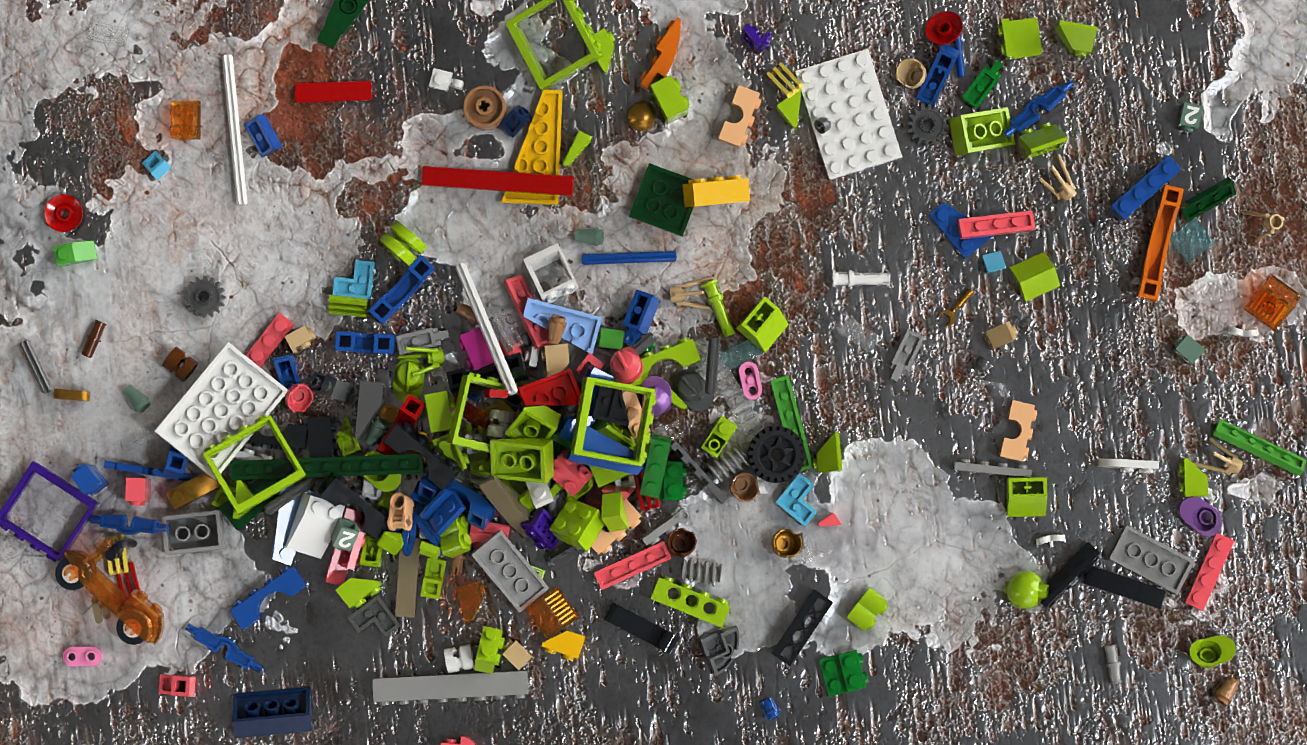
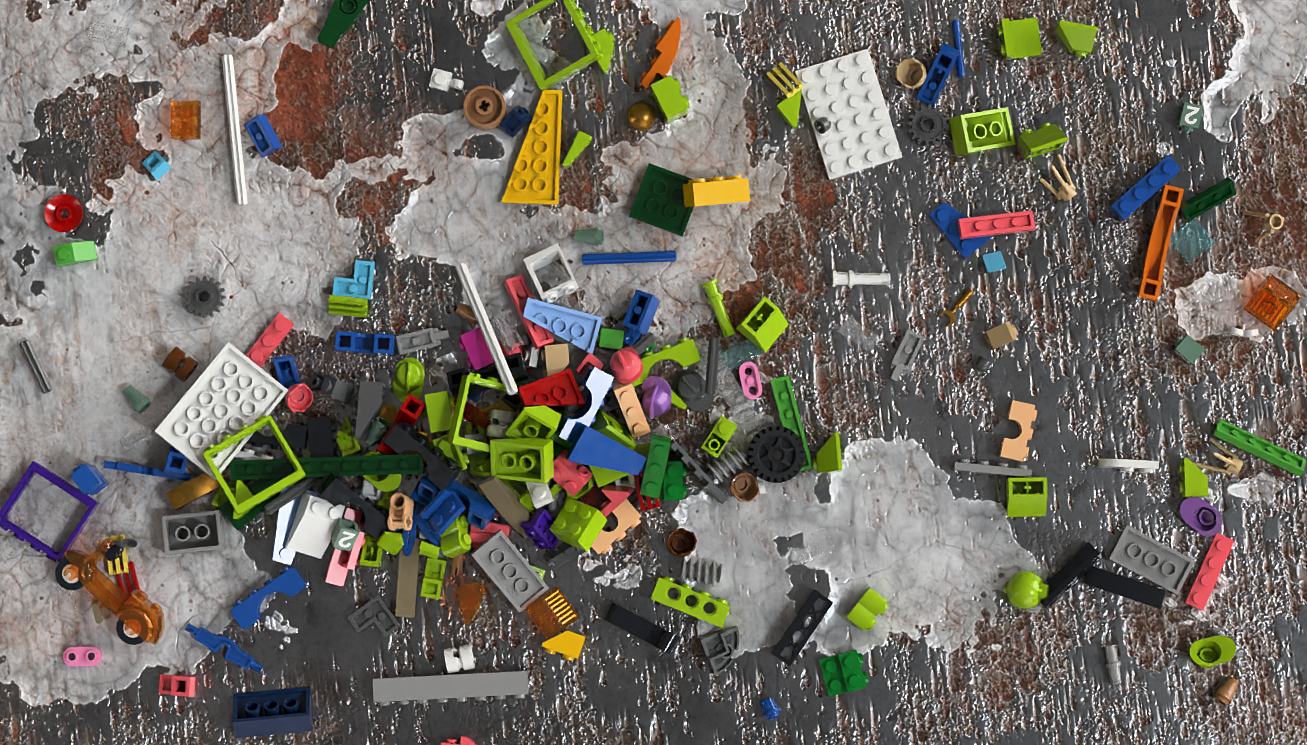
pearl gold beam [53,389,90,401] -> none
reddish brown axle [82,320,107,358] -> none
blue piece [89,514,170,535] -> none
coral brick [125,478,151,506] -> none
tan brick [284,326,316,355] -> none
red tile [295,81,372,103] -> none
lime slope [335,578,383,609] -> none
blue arch [369,255,436,326] -> none
lime wheel [379,220,428,267] -> none
lime plant [397,347,444,377] -> none
red tile [421,166,575,196] -> none
lime brick [474,626,505,674] -> none
red tile [484,389,508,399] -> none
tan brick [502,640,533,670] -> none
medium nougat cone [548,315,567,344] -> none
lime window [570,377,656,467] -> none
black wing [592,386,629,426] -> none
coral plate [594,541,672,590] -> none
lime slope [601,491,629,532] -> none
light grey hinge [641,508,691,546] -> none
tan plant [670,276,714,310] -> none
light nougat arch [718,85,762,149] -> none
dark purple bracket [740,23,772,53] -> none
pearl gold hair [771,529,803,558] -> none
medium azure plate [775,473,817,527] -> none
coral slope [817,513,842,526] -> none
red dish [926,11,963,45] -> none
green hinge [961,60,1003,110] -> none
clear cap [971,379,1008,408] -> none
blue piece [1003,80,1074,138] -> none
lime slope [1009,252,1060,302] -> none
white piece [1036,534,1066,547] -> none

